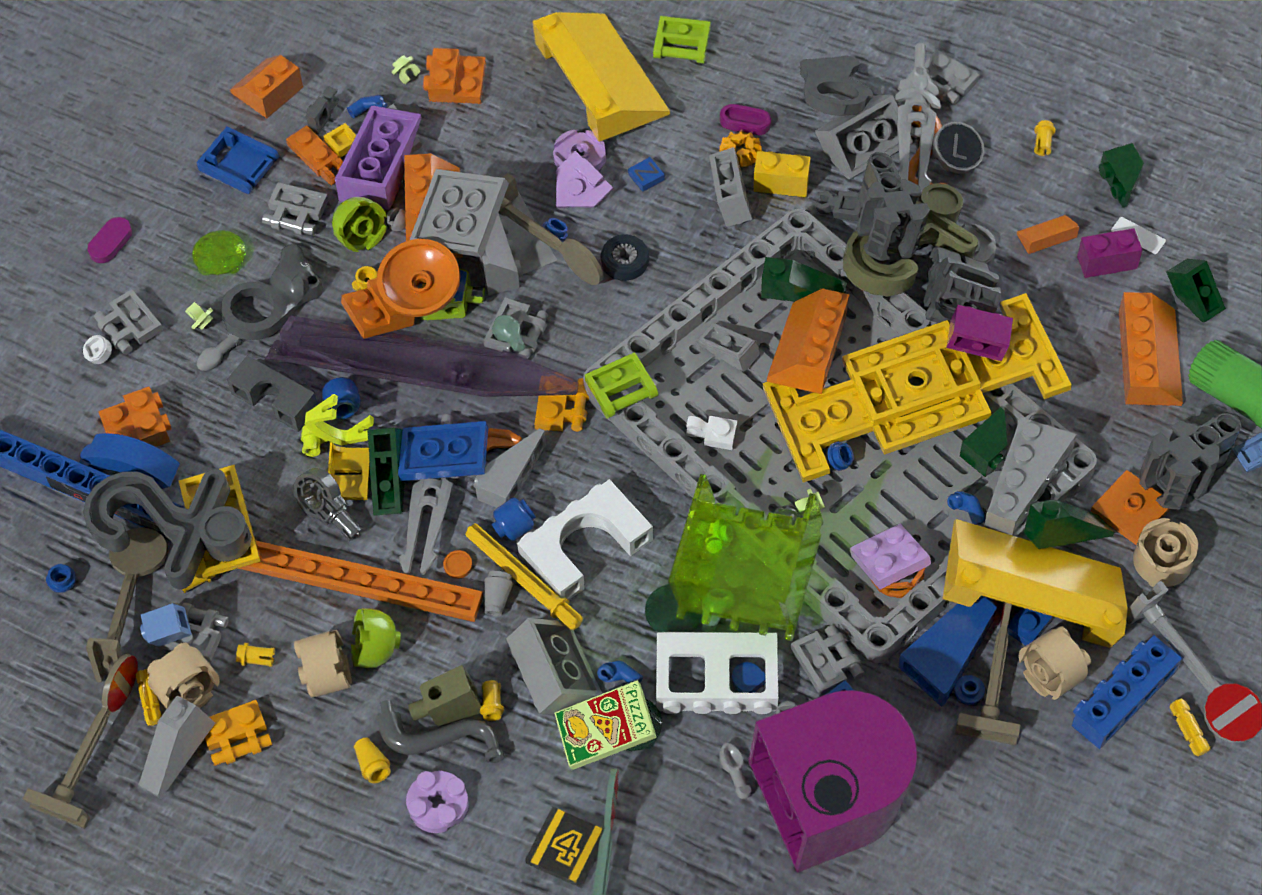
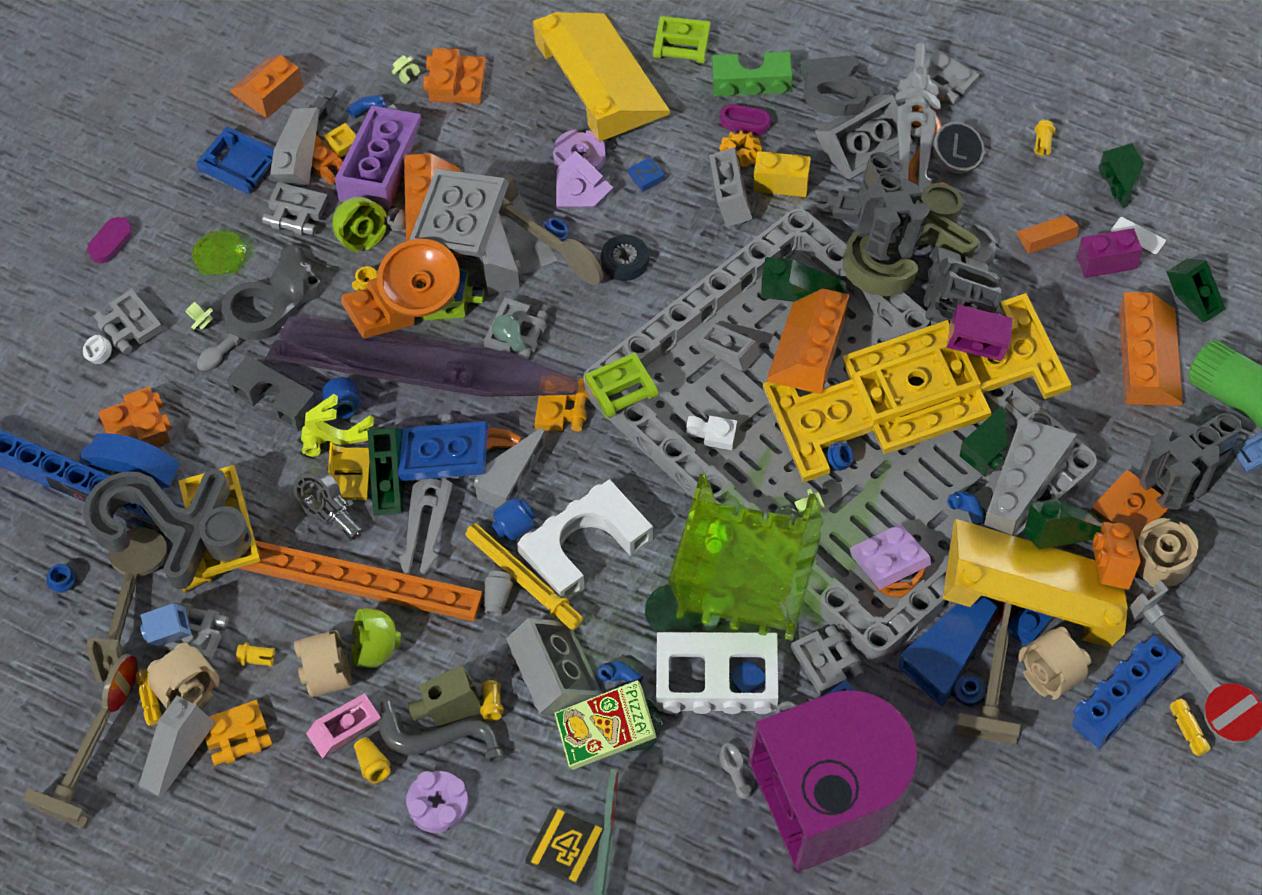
orange piece [443,550,473,579] -> none
none -> light grey slope [270,108,319,185]
none -> bright pink slope [306,693,381,759]
none -> bright green arch [712,51,792,96]
none -> orange brick [1093,522,1140,590]

